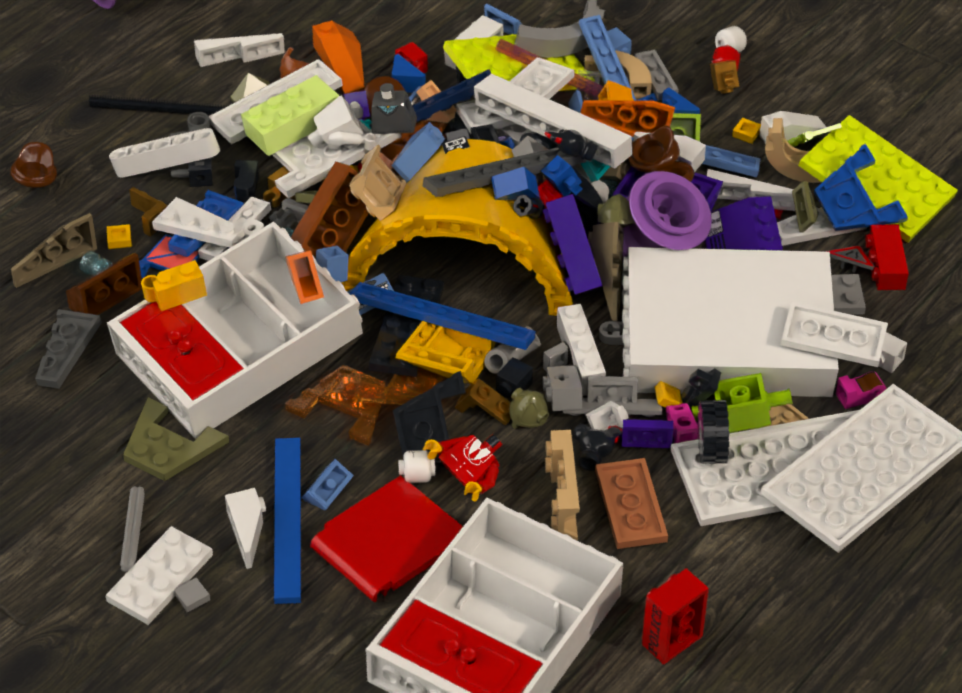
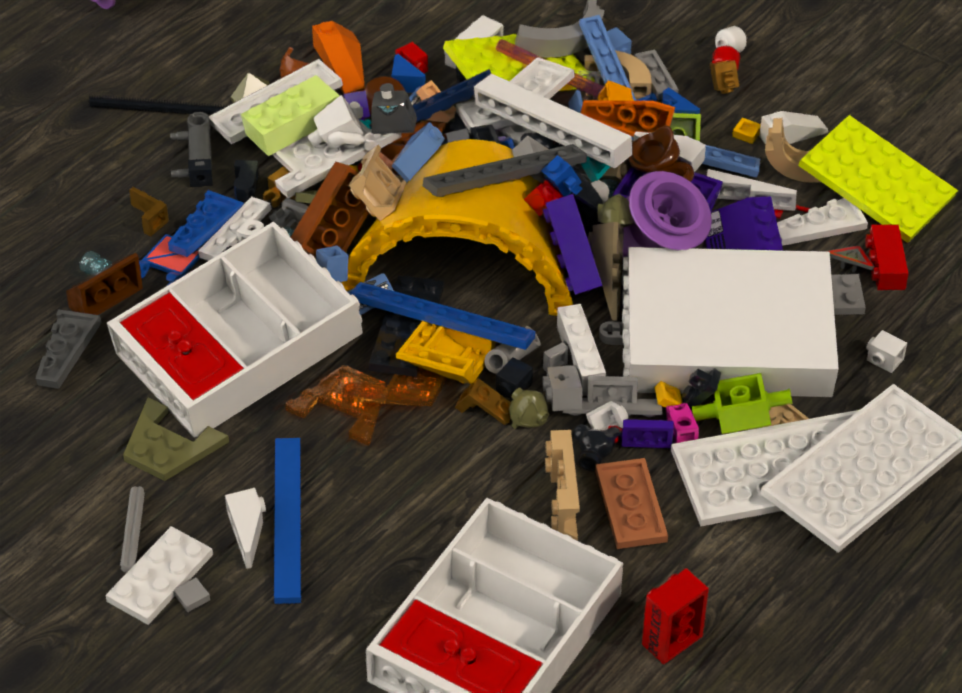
reddish brown piece [10,142,57,188] -> none
dark tan wedge [11,213,97,288] -> none
yellow tile [107,224,132,249] -> none
white beam [109,128,220,178] -> none
yellow hinge [141,260,207,311] -> none
white wing [152,197,244,248] -> none
white slope [194,33,285,67] -> none
orange slope [285,250,324,304] -> none
medium blue slope [301,459,354,510] -> none
red piece [310,475,463,603] -> none
black wing [393,371,466,464] -> none
white head [398,450,435,483] -> none
red torso [423,434,502,501] -> none
black sticker [441,136,470,154] -> none
medium blue slope [484,3,522,35] -> none
blue slope [491,167,540,200] -> none
black bush [513,195,544,219] -> none
black animal [545,129,599,162] -> none
black wheel [697,400,730,464] -> none
white plate [780,301,888,367] -> none
lime piece [787,123,842,147] -> none
olive slope [792,181,819,232] -> none
blue wing [814,144,908,231] -> none
dark pink leg [836,372,887,409] -> none

